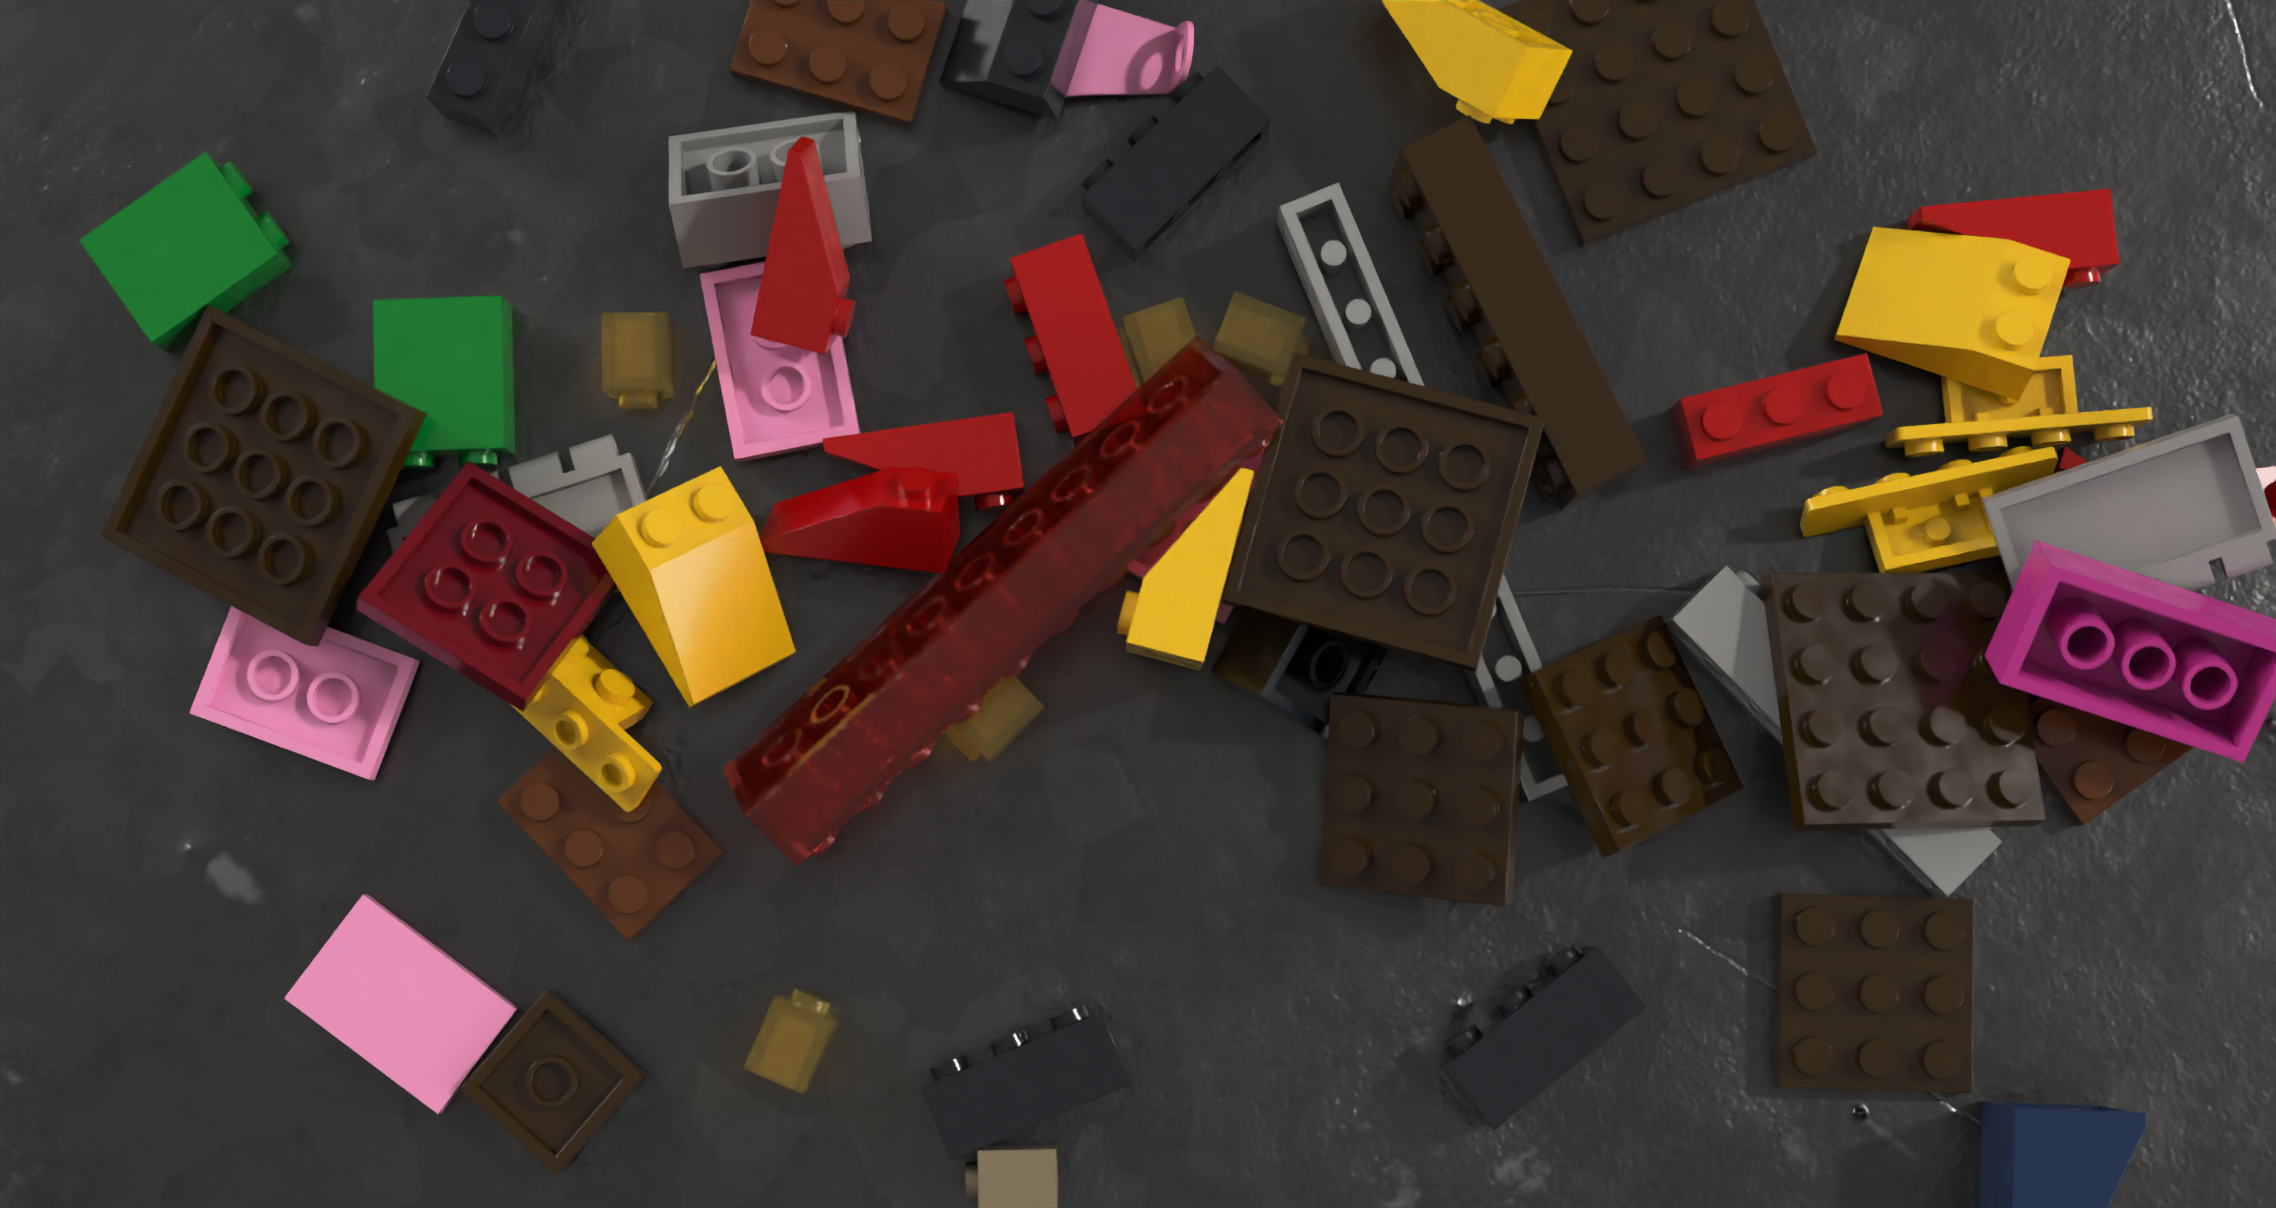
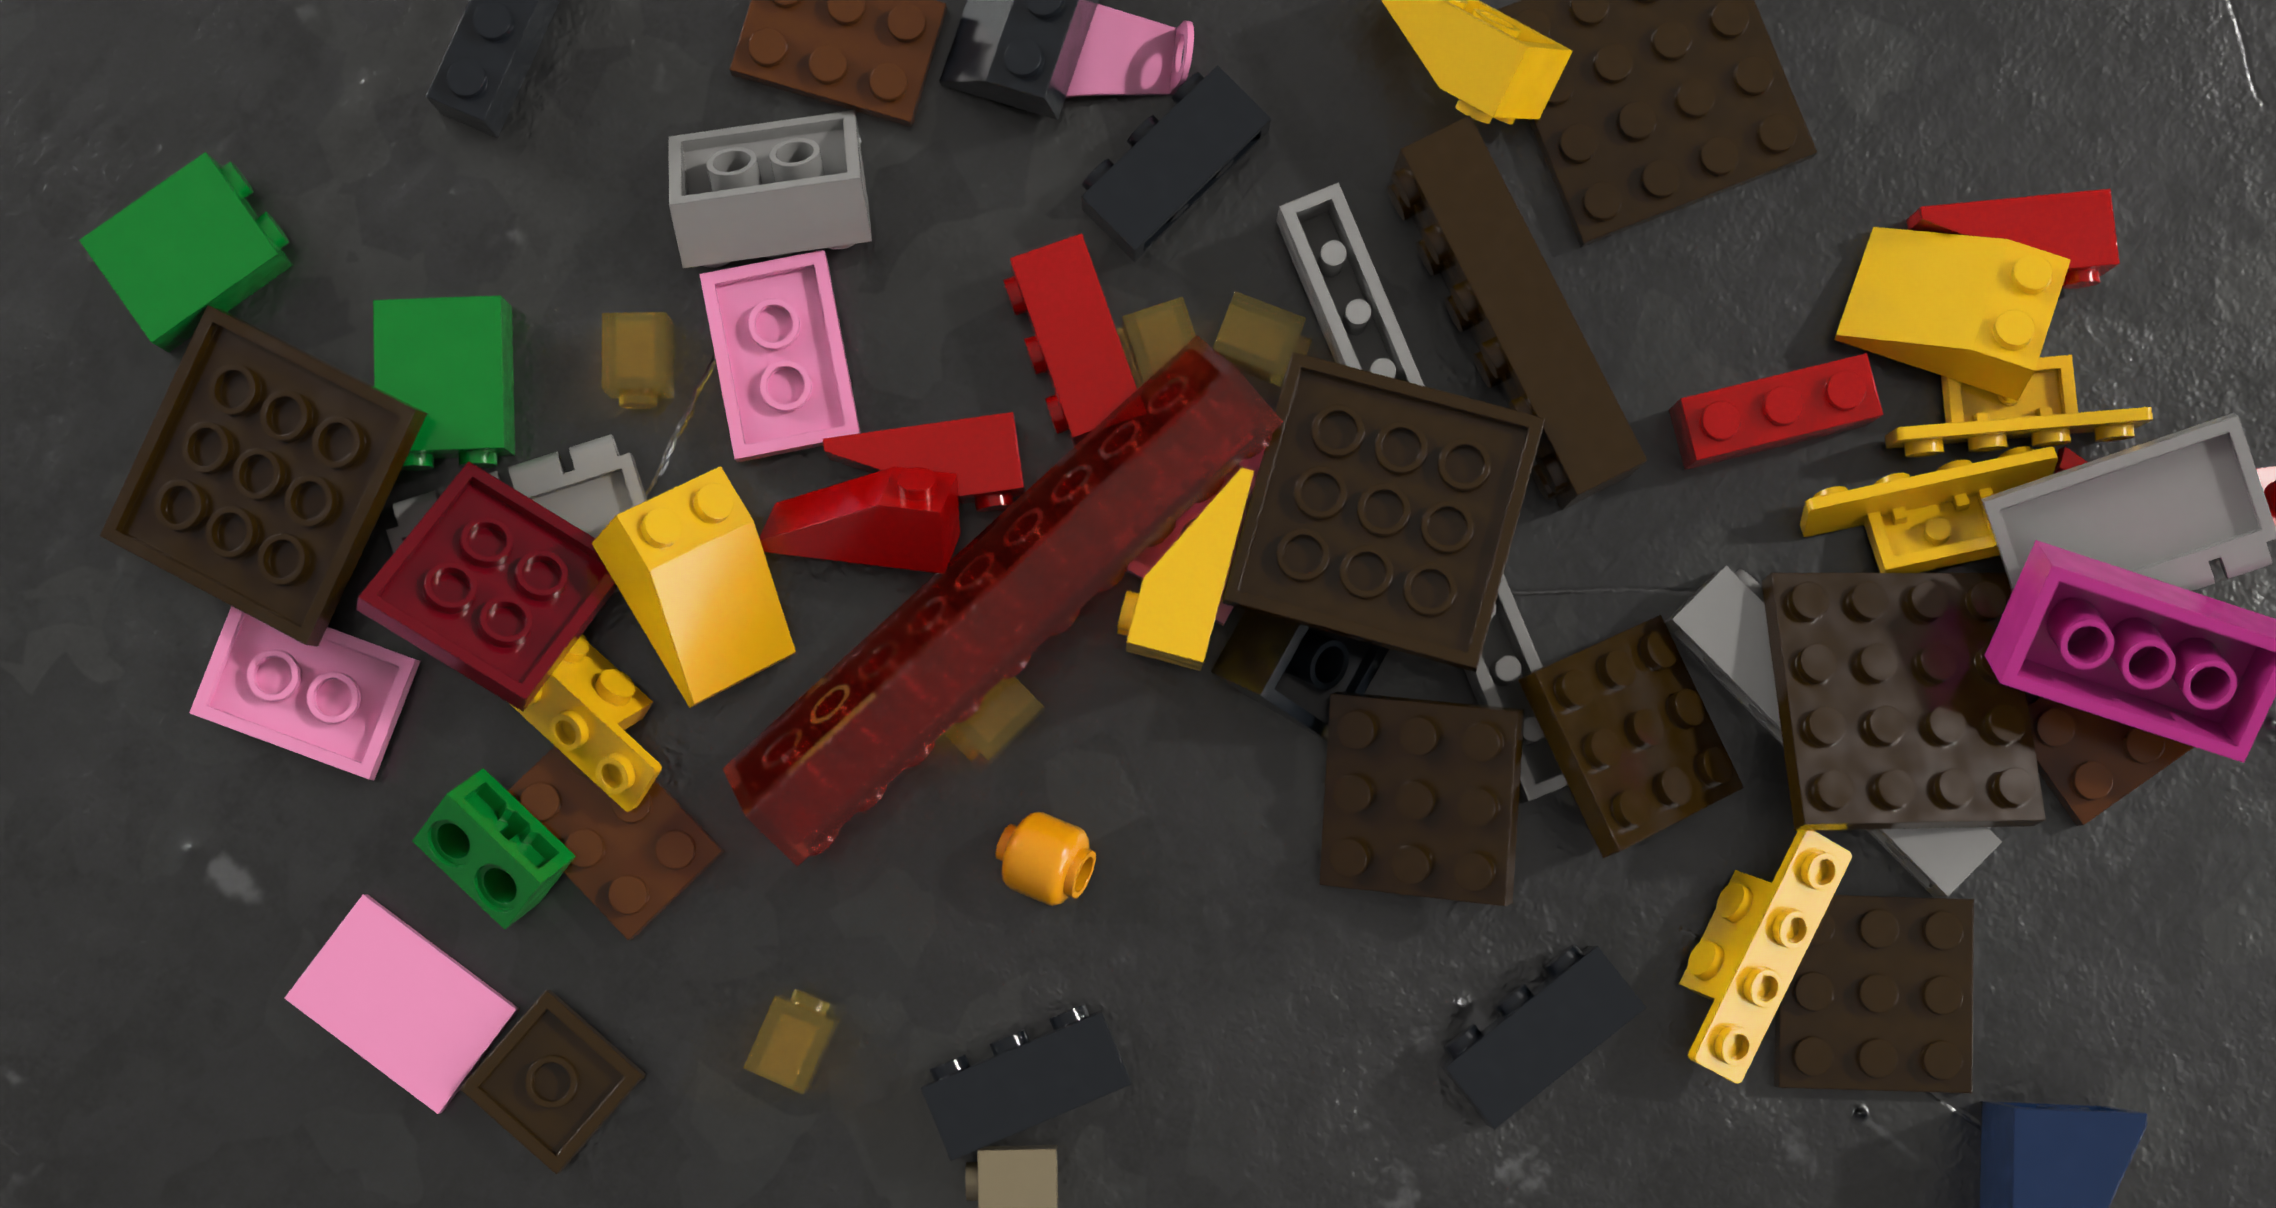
red slope [750,136,855,355] -> none
none -> green brick [412,768,576,930]
none -> light orange head [995,812,1096,906]
none -> yellow bracket [1679,830,1852,1084]

